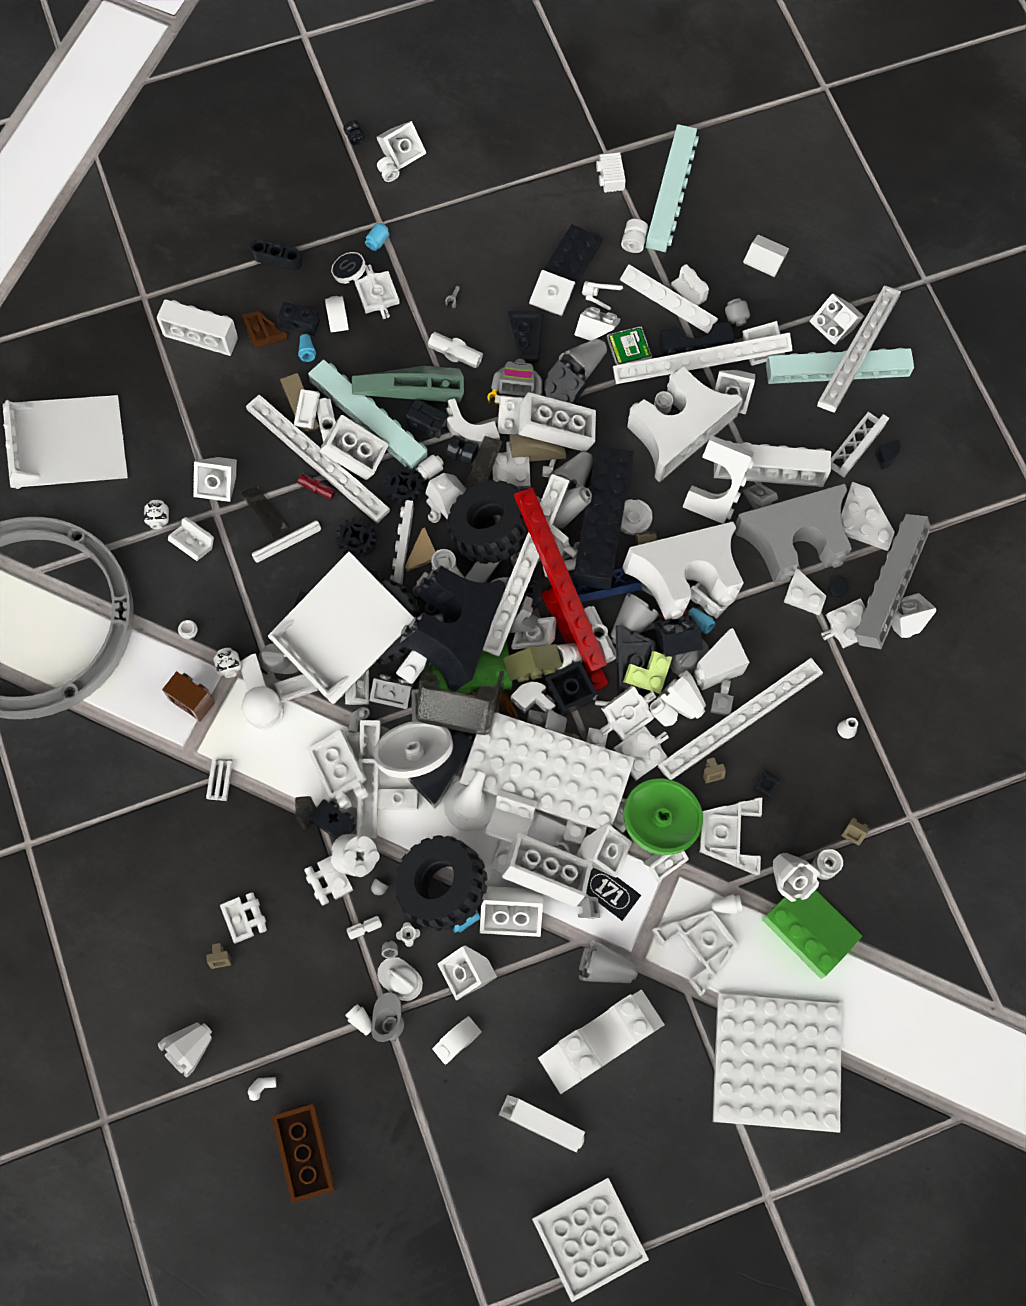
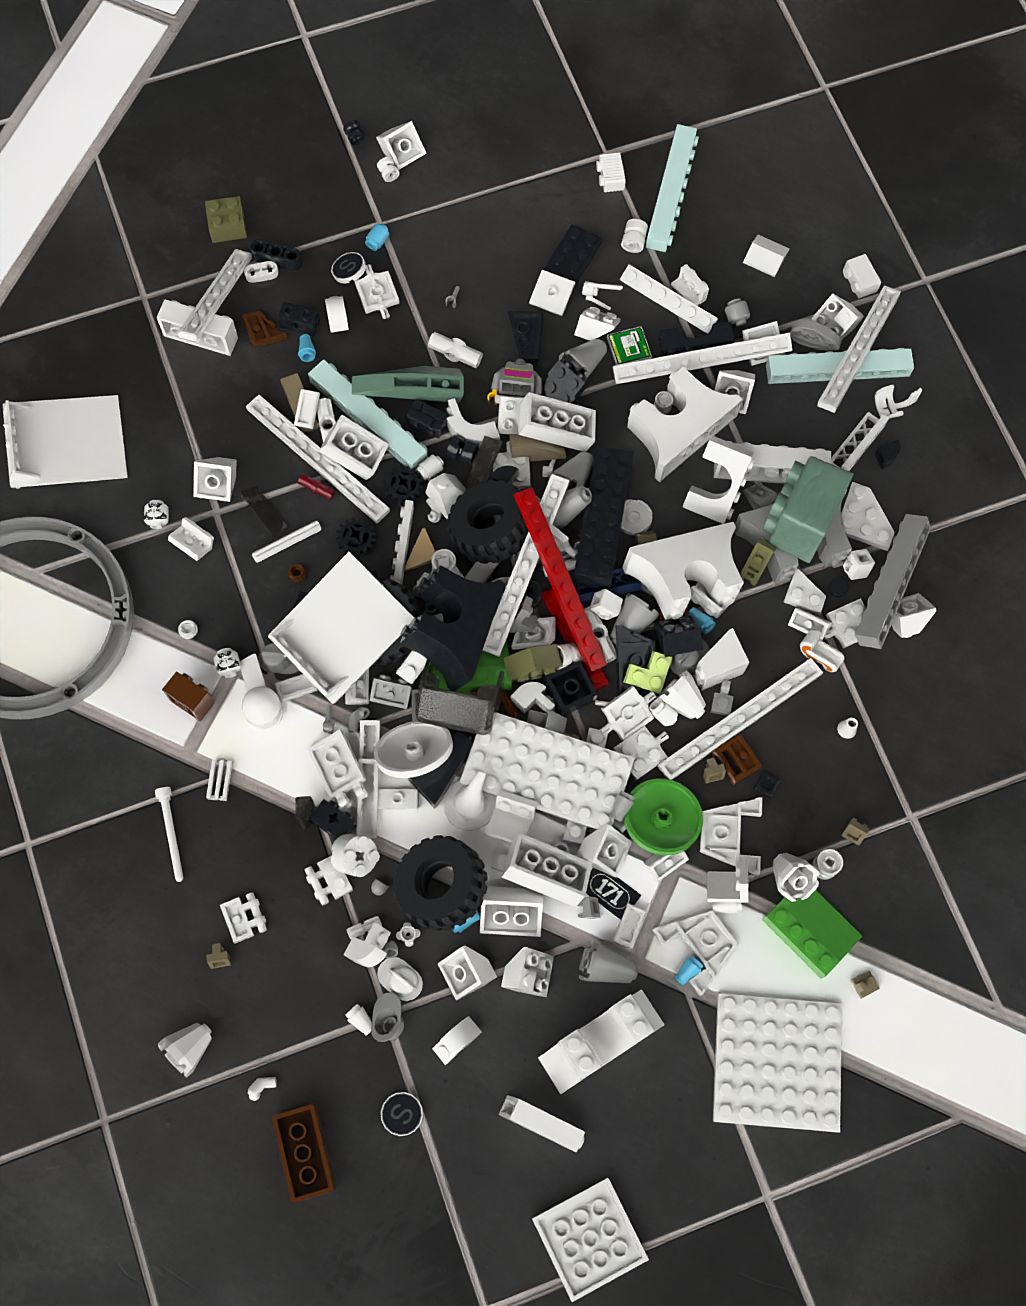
none -> white piece [155,787,183,882]
none -> white tile [179,249,252,342]
none -> olive brick [205,196,247,243]
none -> white beam [244,261,278,283]
none -> reddish brown plate [287,564,307,582]
none -> light grey hand [322,706,335,734]
none -> white brick [344,923,391,967]
none -> black tile [381,1092,423,1136]
none -> black brick [490,465,518,484]
none -> white slope [501,947,554,997]
none -> white brick [589,589,623,620]
none -> light grey cone [610,790,635,822]
none -> white plate [613,903,647,950]
none -> medium azure cone [674,955,703,986]
none -> white bracket [707,857,748,902]
none -> reddish brown plate [711,734,762,786]
none -> olive plate [740,538,776,586]
none -> sand green brick [763,456,854,563]
none -> white slope [788,608,832,641]
none -> light grey piece [790,319,842,351]
none -> white animal [800,630,845,672]
none -> white brick [843,254,881,299]
none -> white brick [843,549,875,580]
none -> dark tan tile [850,970,880,999]
none -> white helmet [875,385,922,419]

